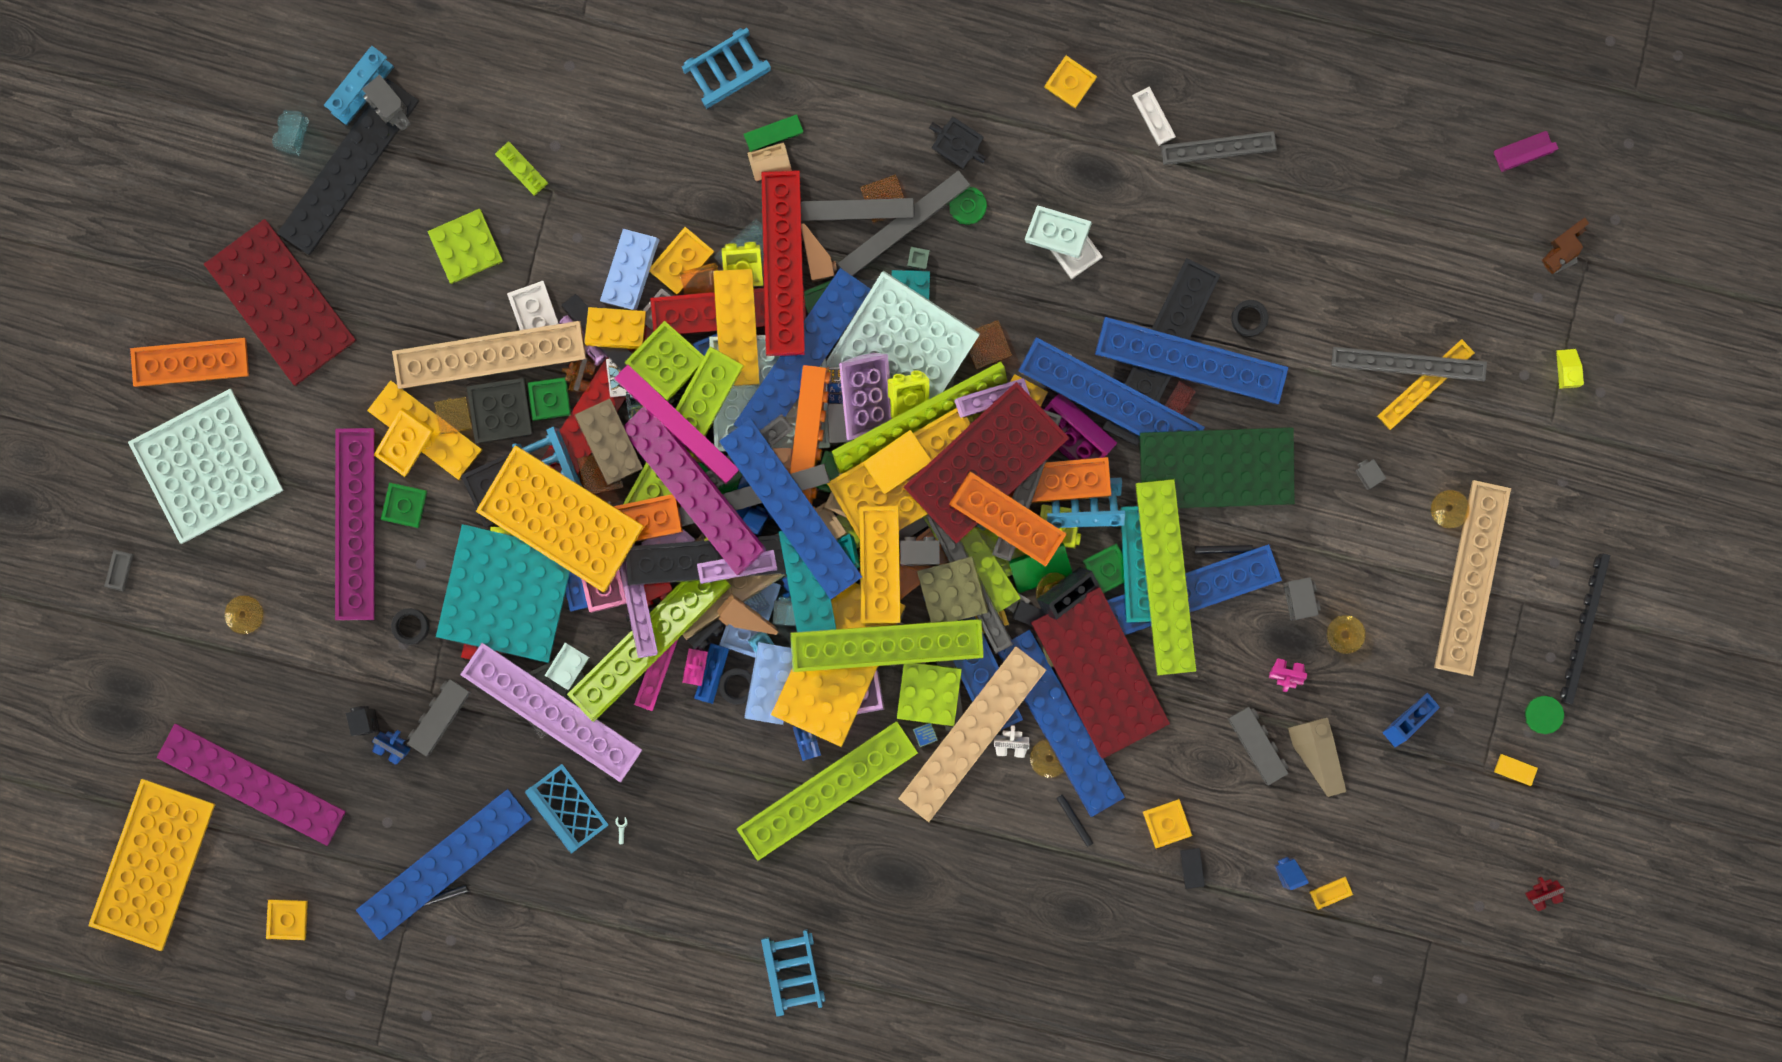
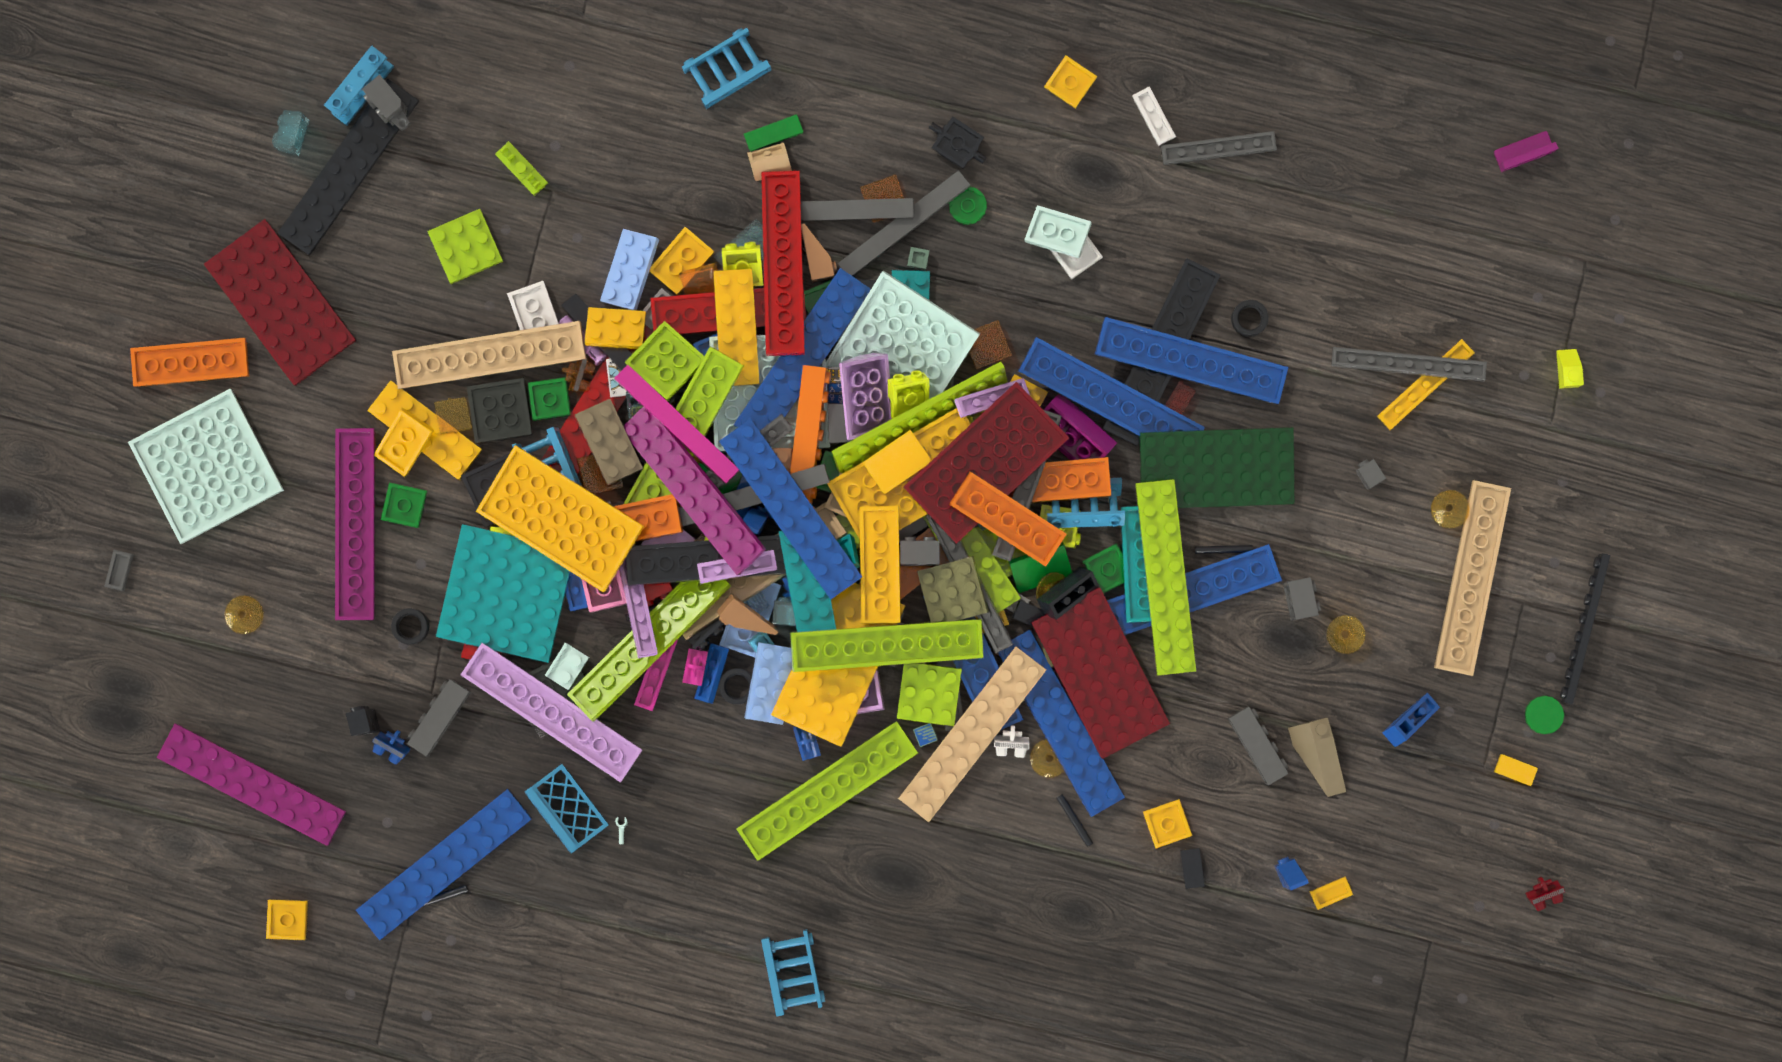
yellow plate [88,779,215,951] -> none
dark pink hips [1269,659,1307,692] -> none
reddish brown plate [1542,218,1589,274] -> none

